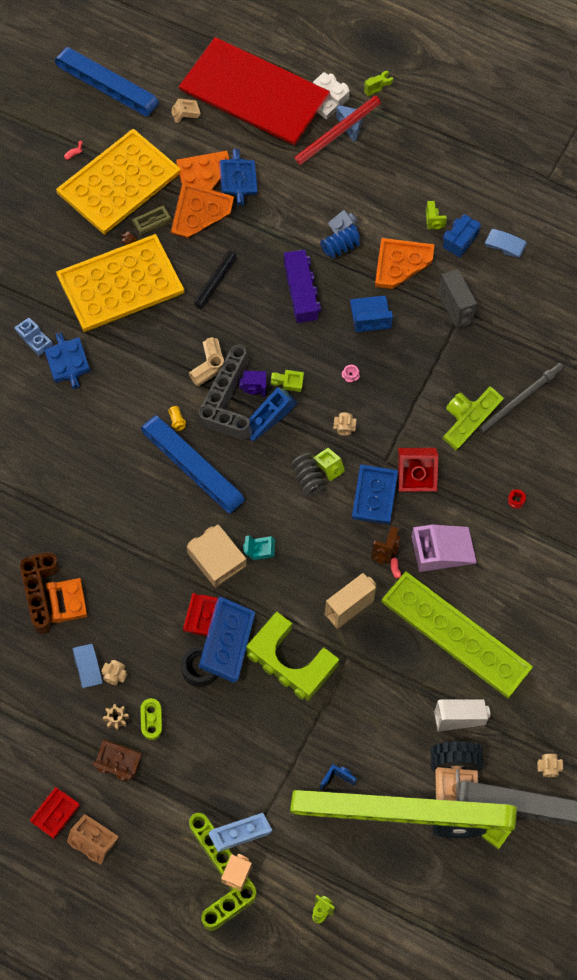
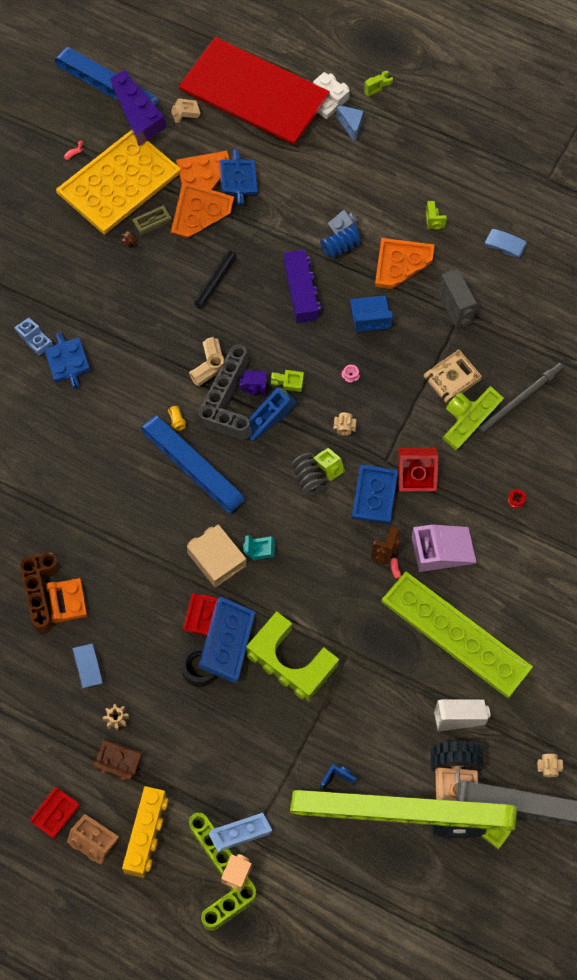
yellow plate [56,234,184,332] -> none
tan gear [101,660,127,685] -> none
lime plate [141,698,162,740] -> none
red axle [294,96,381,165] -> none
lime hinge [312,895,335,924] -> none
tan brick [325,573,376,629] -> none
blue brick [442,214,481,257] -> none
none -> dark purple wedge [110,70,166,146]
none -> yellow brick [122,786,168,878]
none -> tan container [424,350,482,404]

